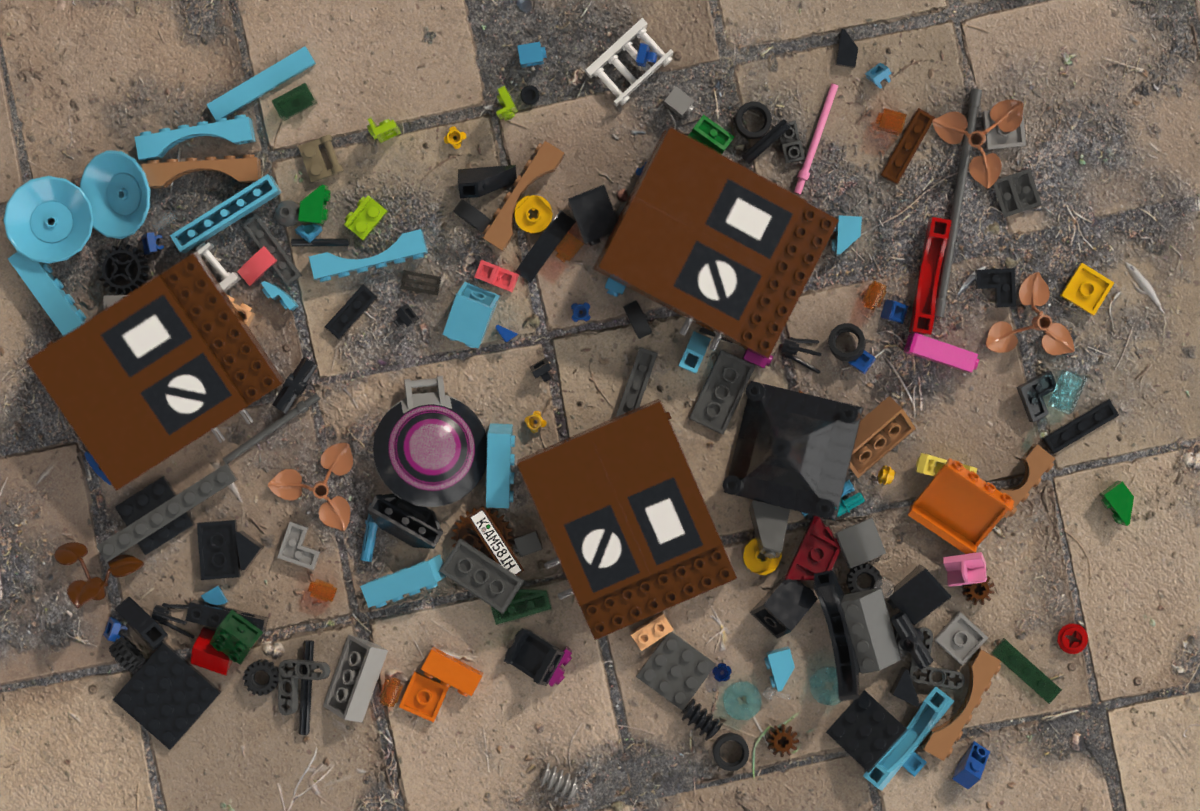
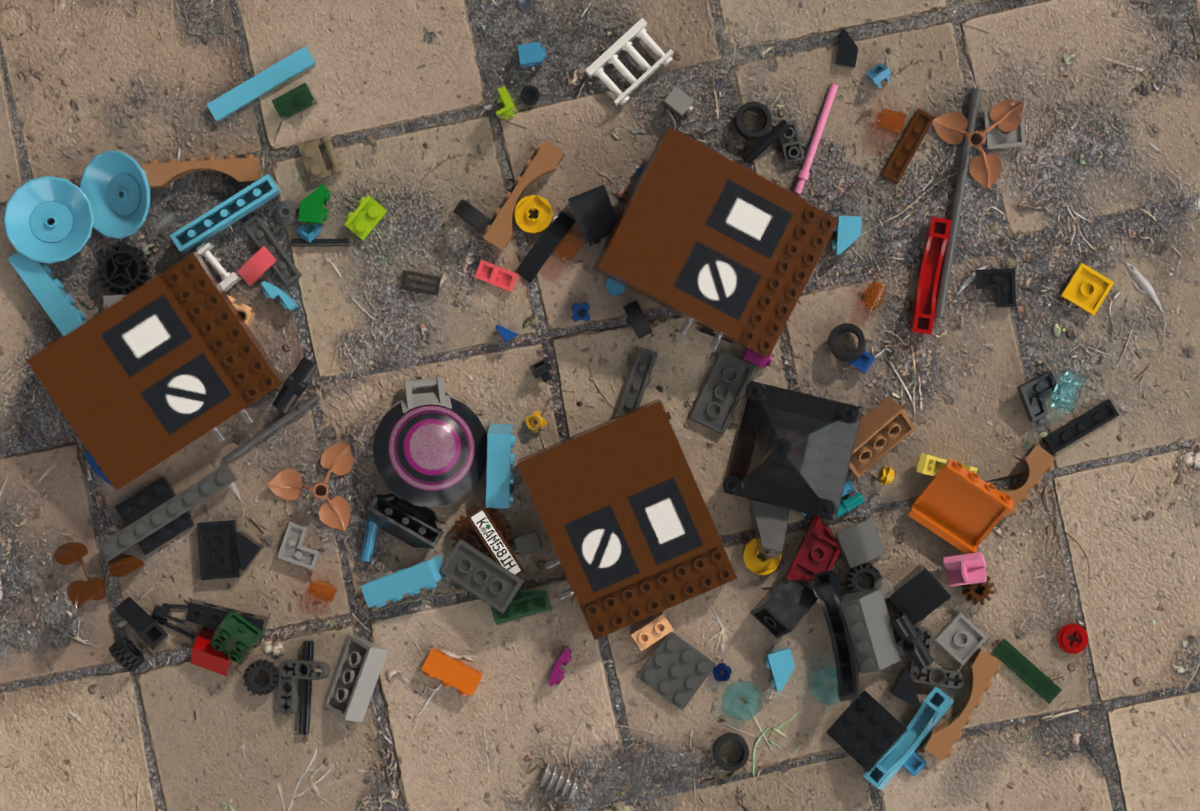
blue tile [103,617,128,642] -> none
black plate [113,642,221,750] -> none
medium azure arch [135,115,256,162] -> none
blue tile [141,232,164,255] -> none
dark azure tile [201,585,228,605] -> none
medium azure arch [309,229,428,283] -> none
black tile [325,284,378,340] -> none
lime bracket [367,118,401,143] -> none
clear orange brick [379,677,403,707] -> none
black tile [393,304,419,327] -> none
orange plate [399,671,449,723] -> none
medium azure slope [442,282,500,348] -> none
yellow plate [444,126,466,149] -> none
black slope [458,165,517,199] -> none
black panel [504,628,565,686] -> none
blue tile [636,43,657,67] -> none
medium azure slope [678,331,711,374] -> none
black piece [681,698,723,741] -> none
green slope [688,114,734,154] -> none
reddish brown gear [766,724,799,757] -> none
black plant [781,337,822,374] -> none
blue slope [881,299,908,324] -> none
dark pink slope [903,333,979,373] -> none
blue slope [952,741,990,789] -> none
nougat plant [985,272,1075,355] -> none
dark grey slope [993,168,1042,218] -> none
green slope [1099,481,1134,526] -> none

